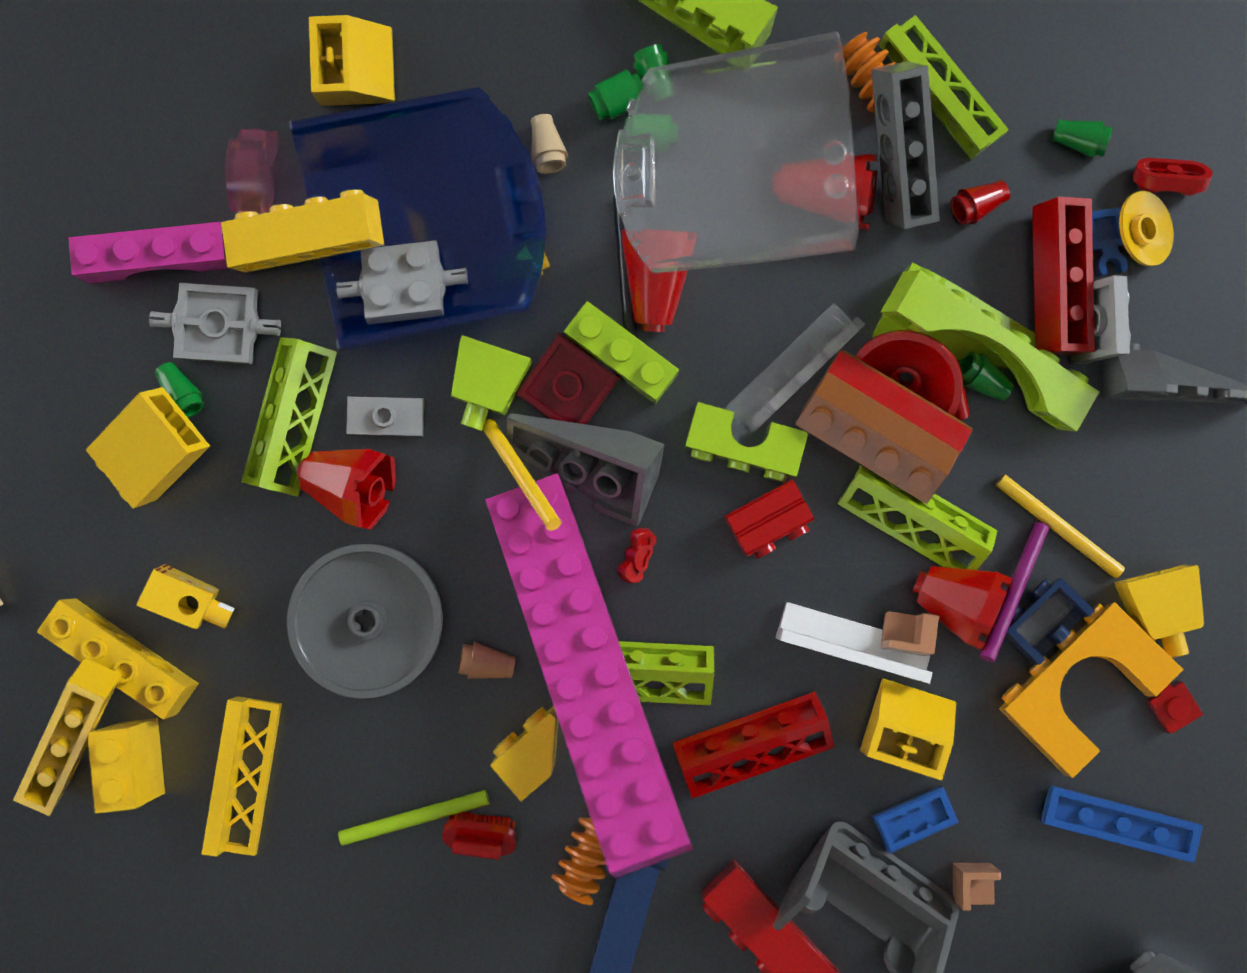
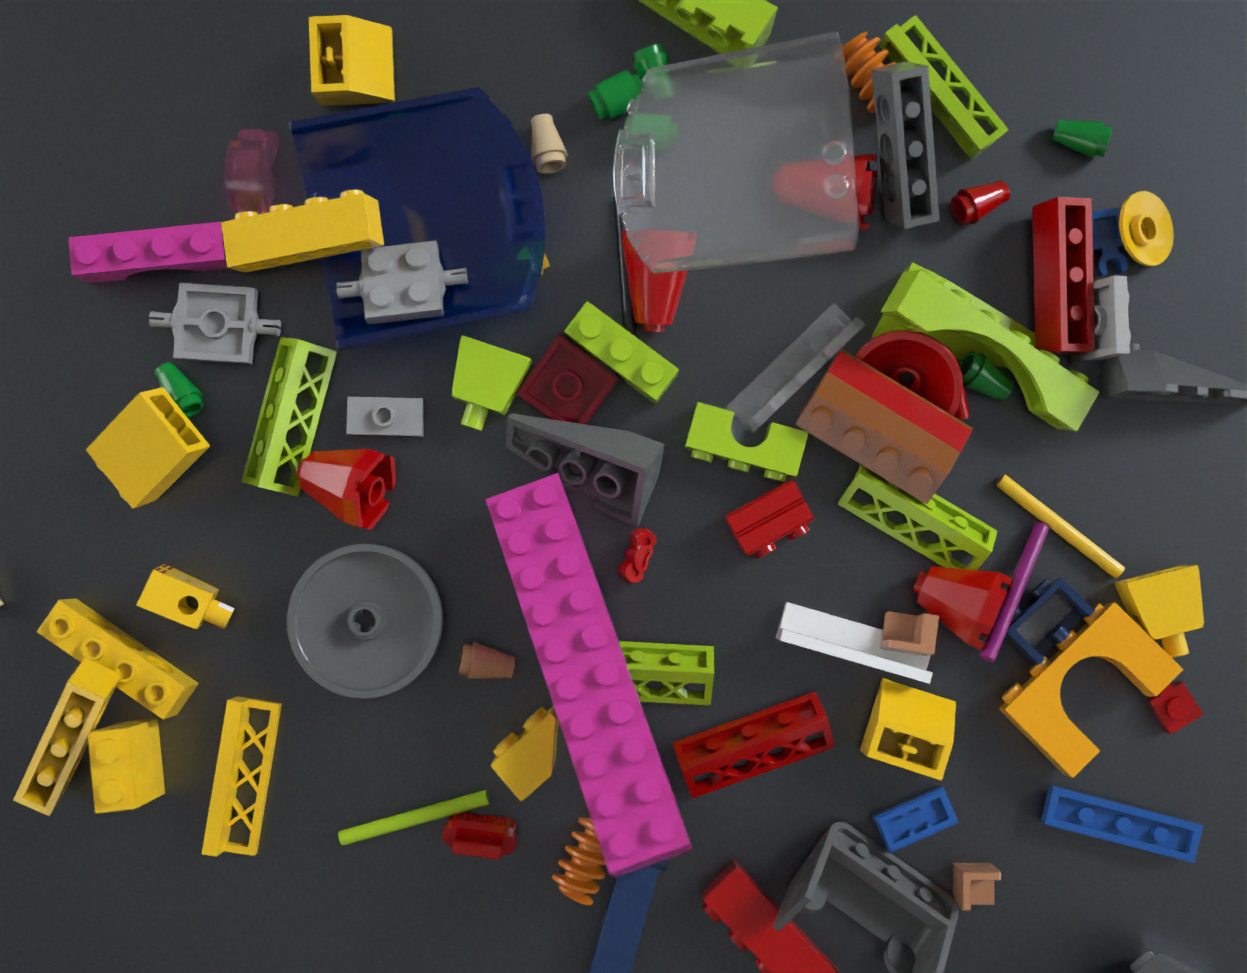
yellow bar [483,419,561,531] -> none
red plate [1133,158,1213,196] -> none

